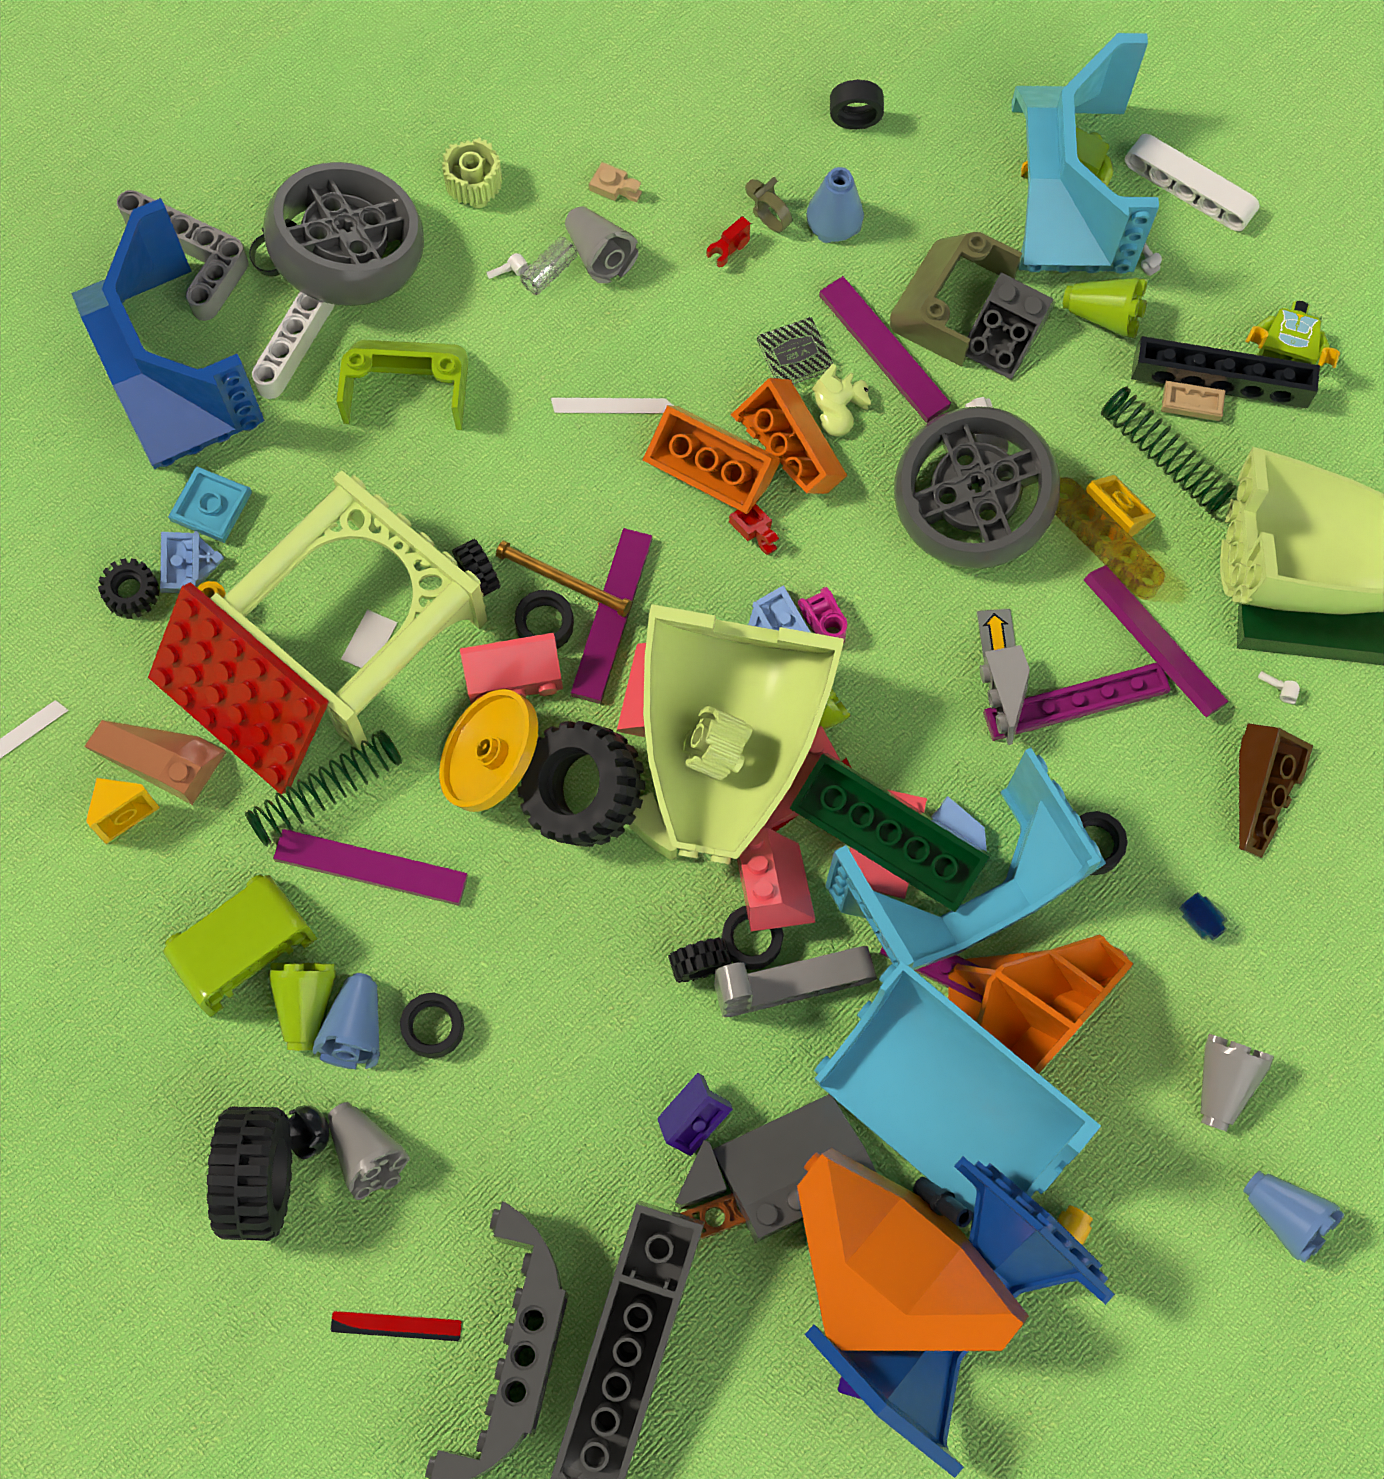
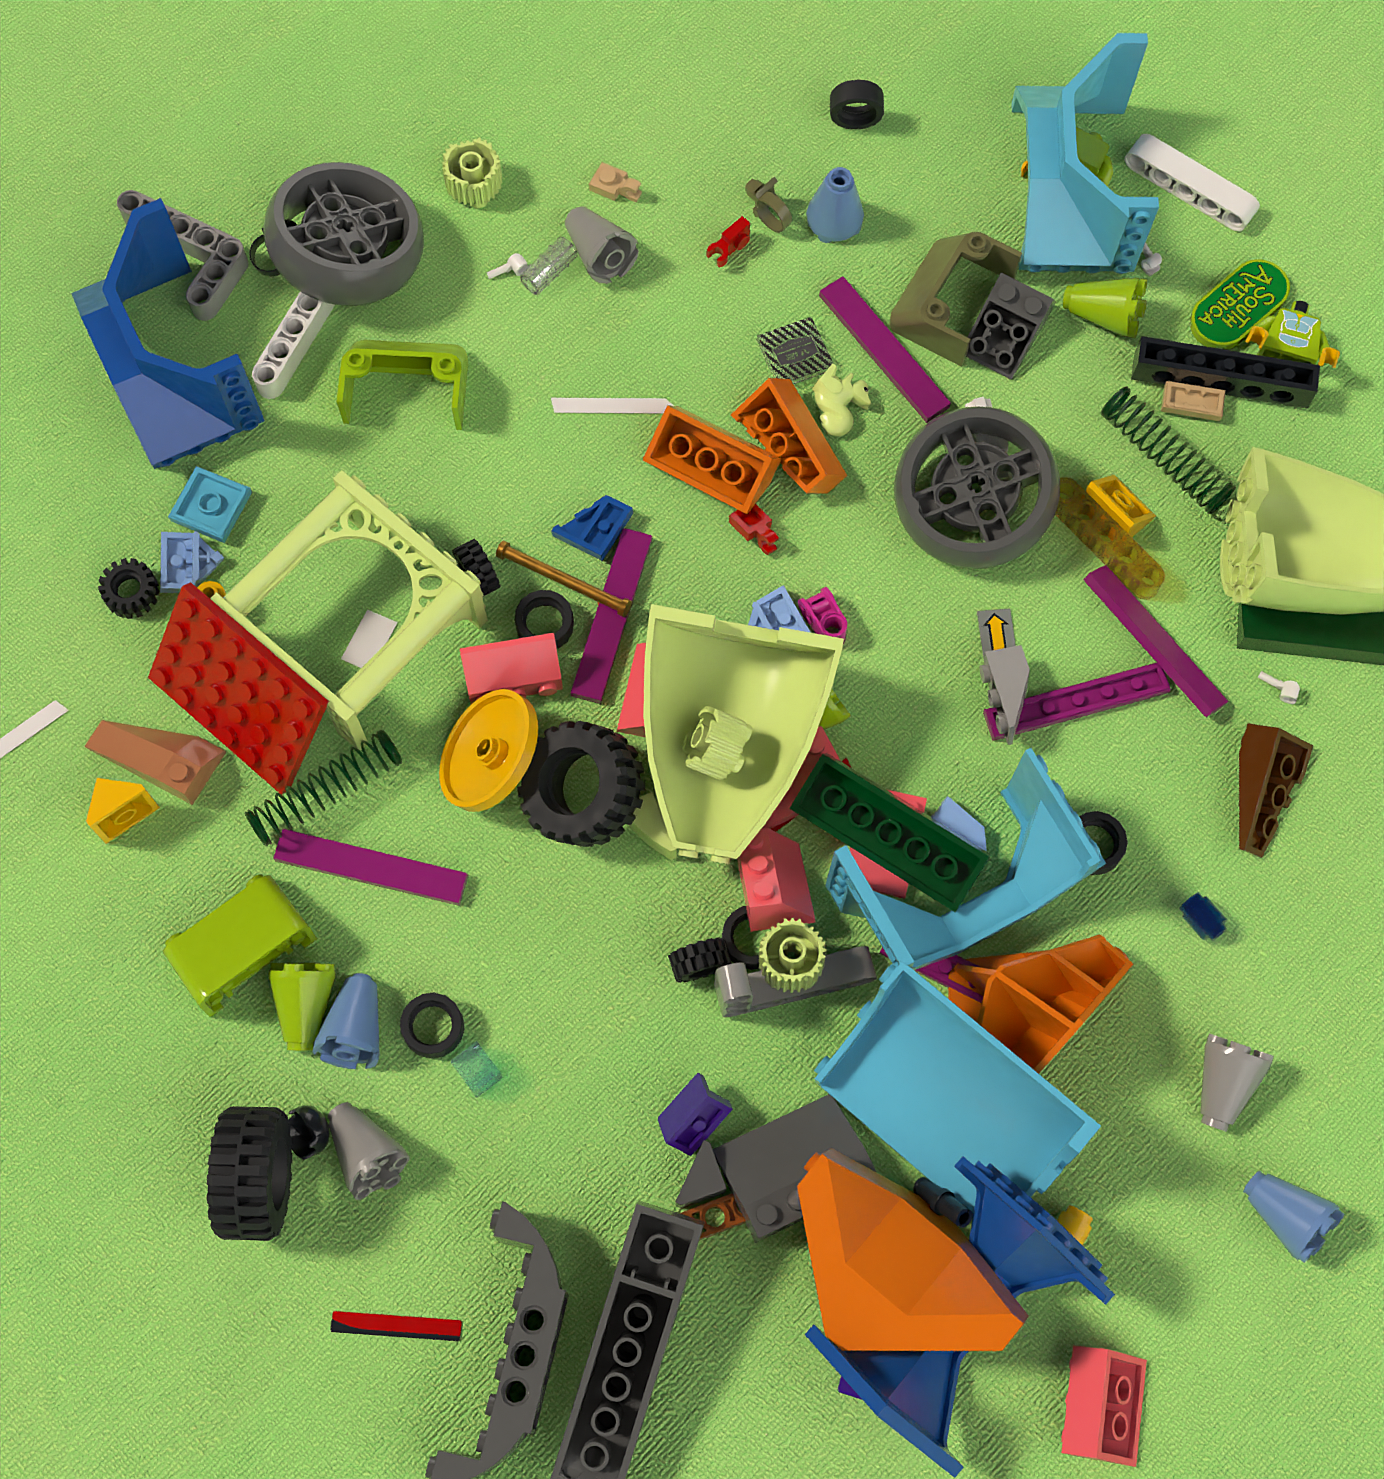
none -> clear light blue panel [451,1041,503,1098]
none -> blue wing [551,495,633,561]
none -> yellowish green brick [759,918,826,993]
none -> coral slope [1061,1345,1147,1467]
none -> tile [1190,259,1290,349]

